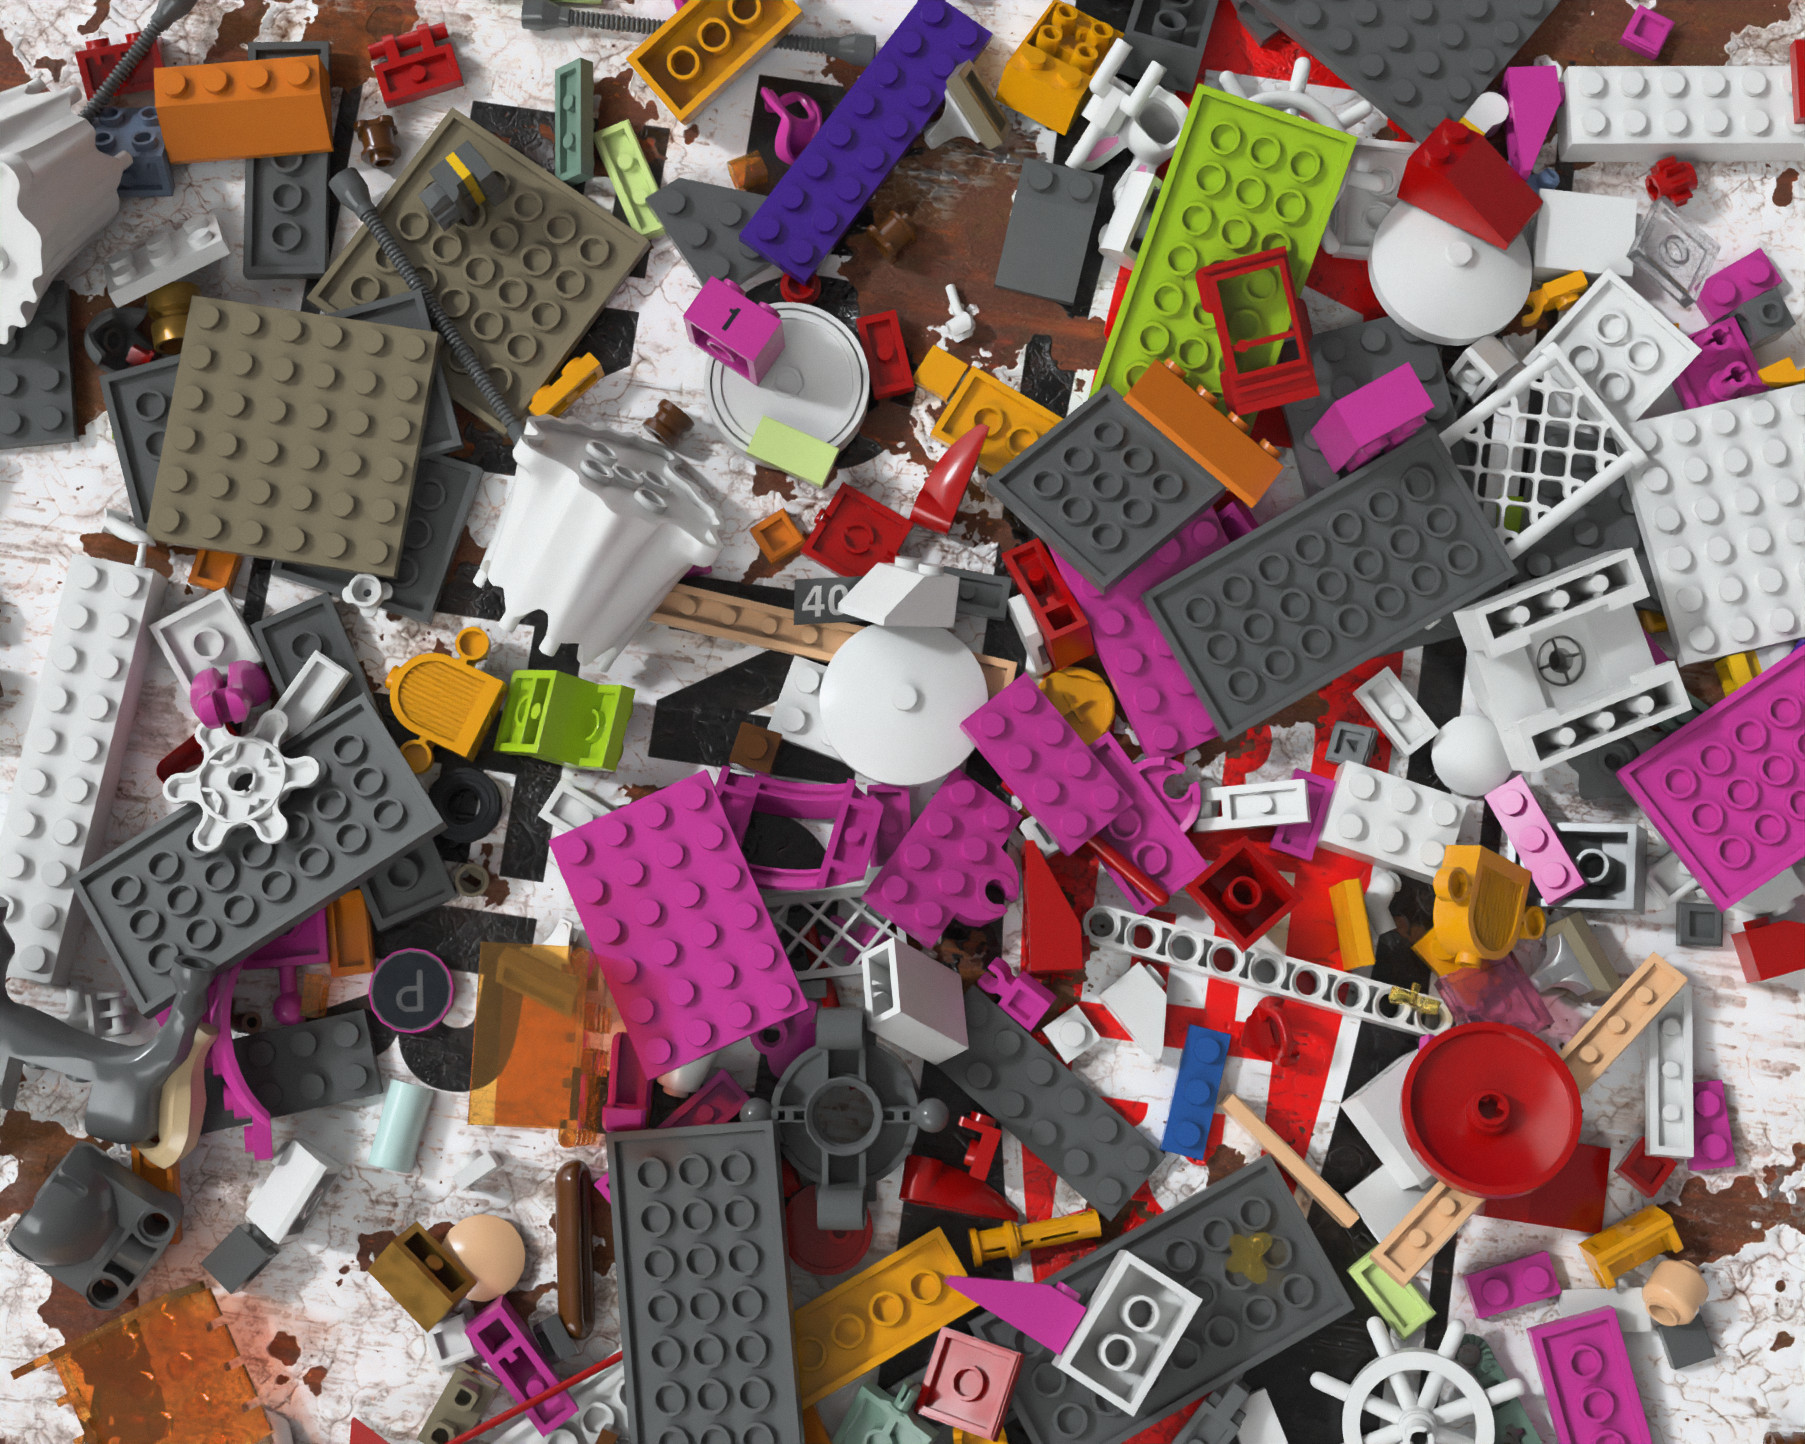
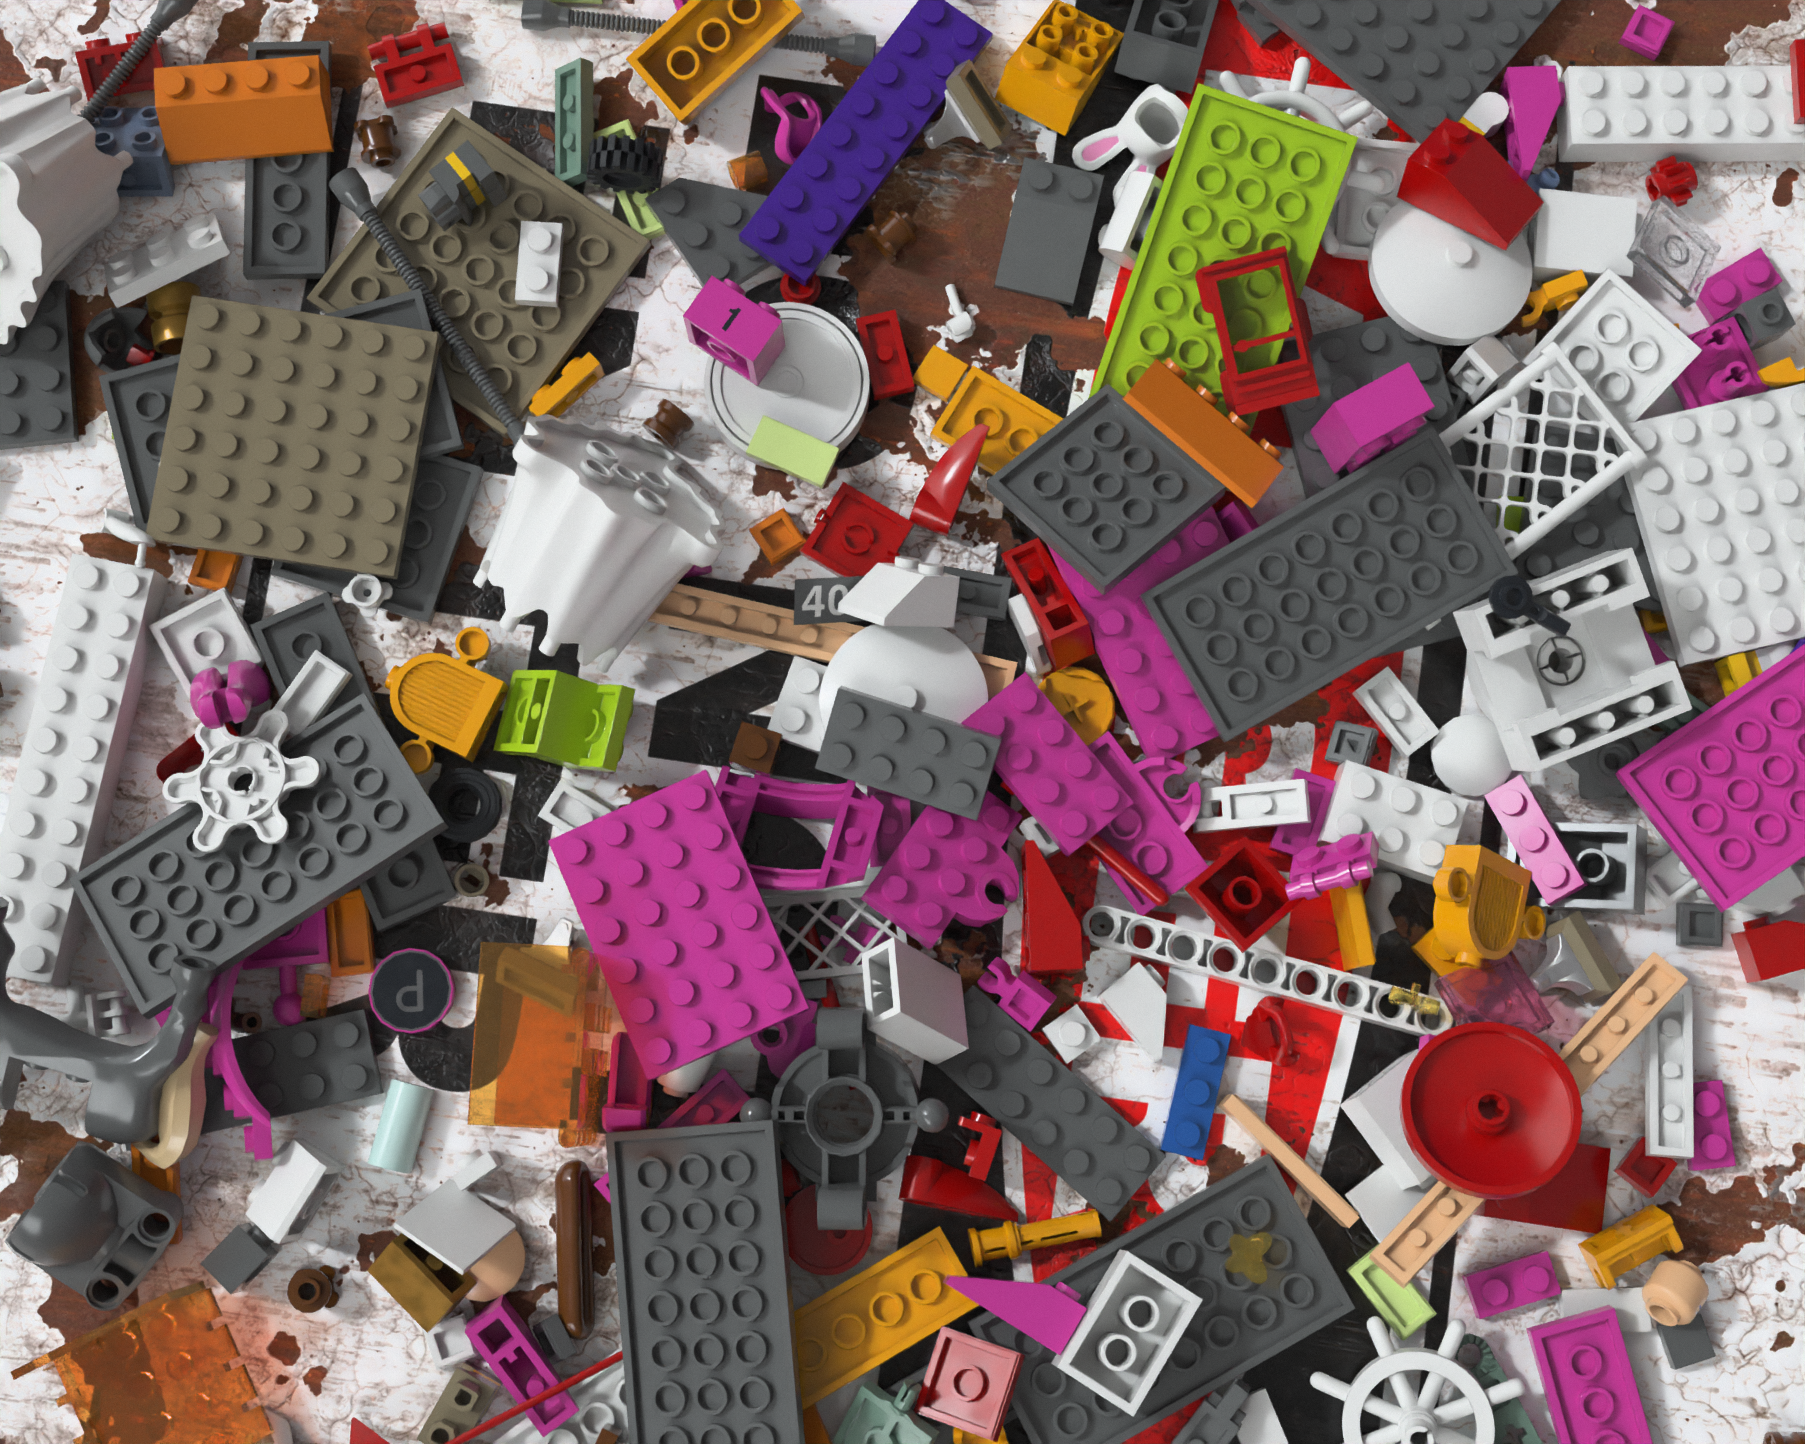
white plant [1065,38,1168,170] -> none
none -> reddish brown brick [287,1265,340,1313]
none -> white piece [394,1178,517,1275]
none -> white plate [515,221,564,307]
none -> black tyre [586,134,663,194]
none -> dark grey plate [815,686,1003,821]
none -> dark pink plate [1285,831,1379,901]
none -> black plate [1488,575,1571,638]

